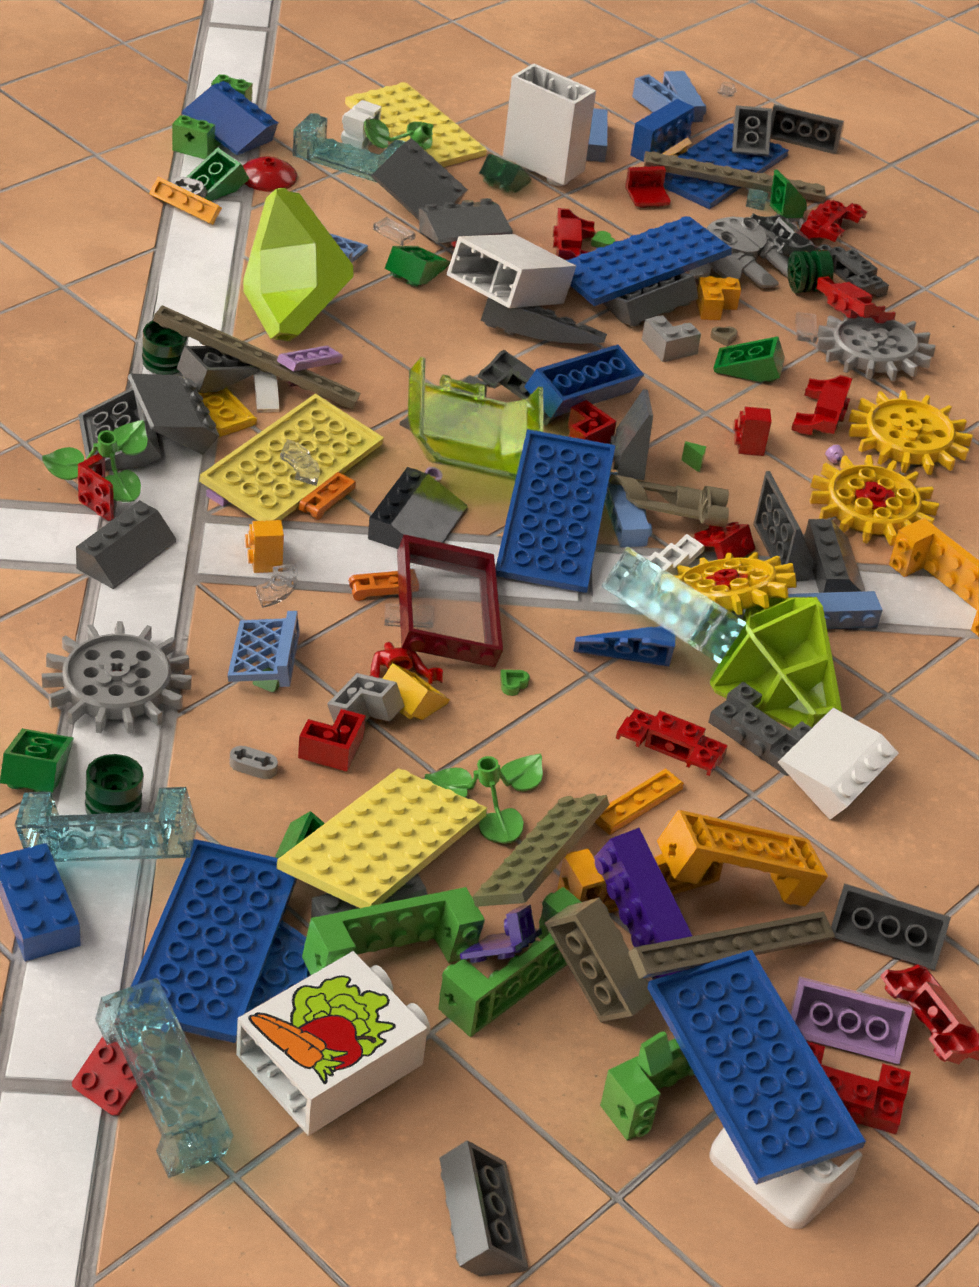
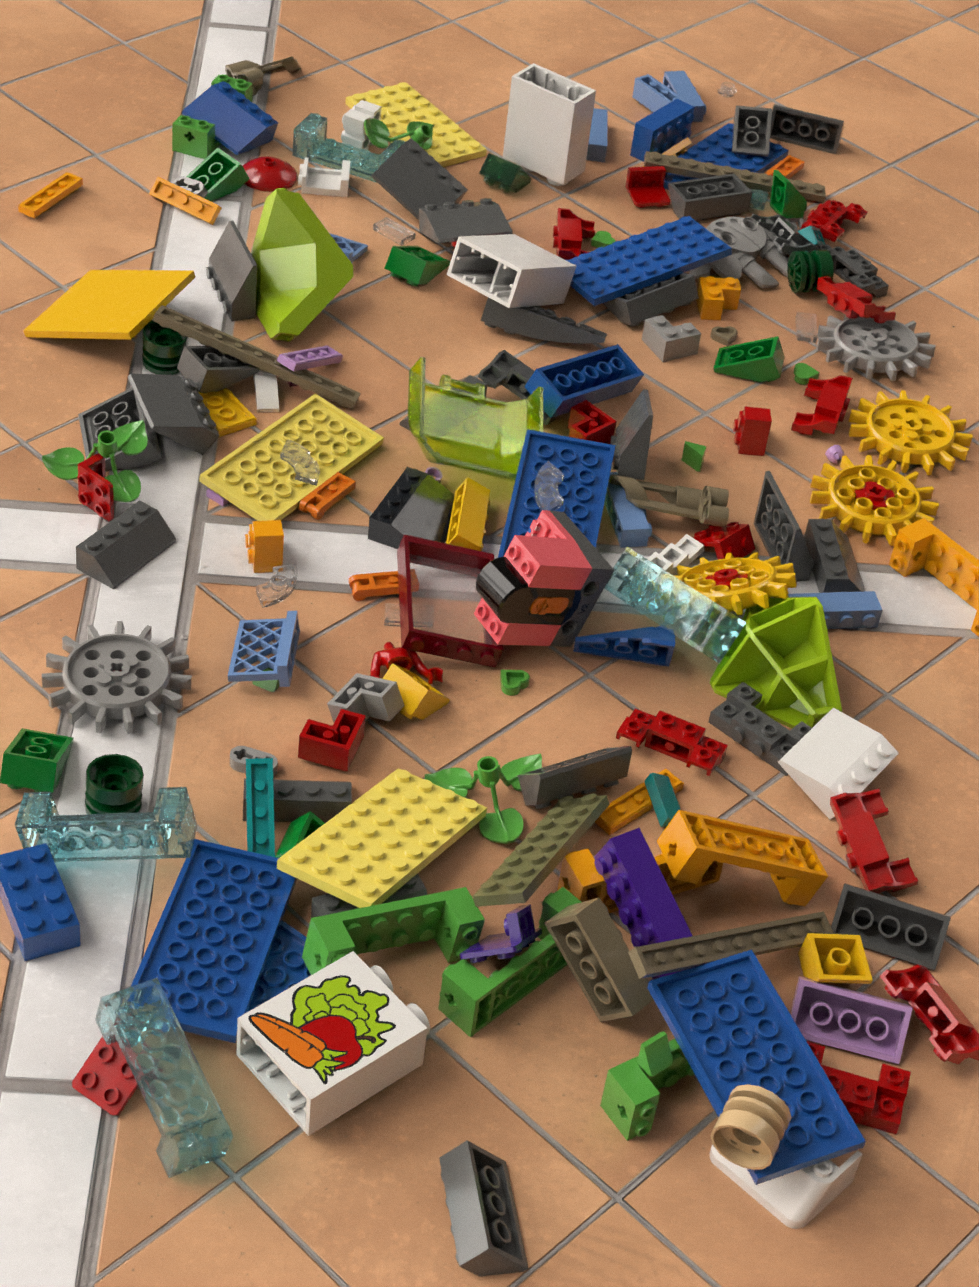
none -> light orange plate [18,172,83,218]
none -> yellow tile [23,270,195,340]
none -> slope [206,221,257,321]
none -> dark tan panel [225,56,301,96]
none -> dark grey slope [243,778,352,823]
none -> teal plate [246,758,275,857]
none -> white panel [298,157,350,197]
none -> yellow brick [446,477,491,551]
none -> piece [474,510,614,647]
none -> dark grey slope [518,746,632,809]
none -> clear tile [534,461,564,511]
none -> teal slope [644,773,681,827]
none -> dark grey slope [668,173,752,220]
none -> tan wheel [710,1084,792,1170]
none -> orange plate [765,155,805,179]
none -> bright green tile [793,363,820,385]
none -> teal slope [798,226,825,246]
none -> yellow slope [798,933,873,984]
none -> red bracket [830,788,918,893]

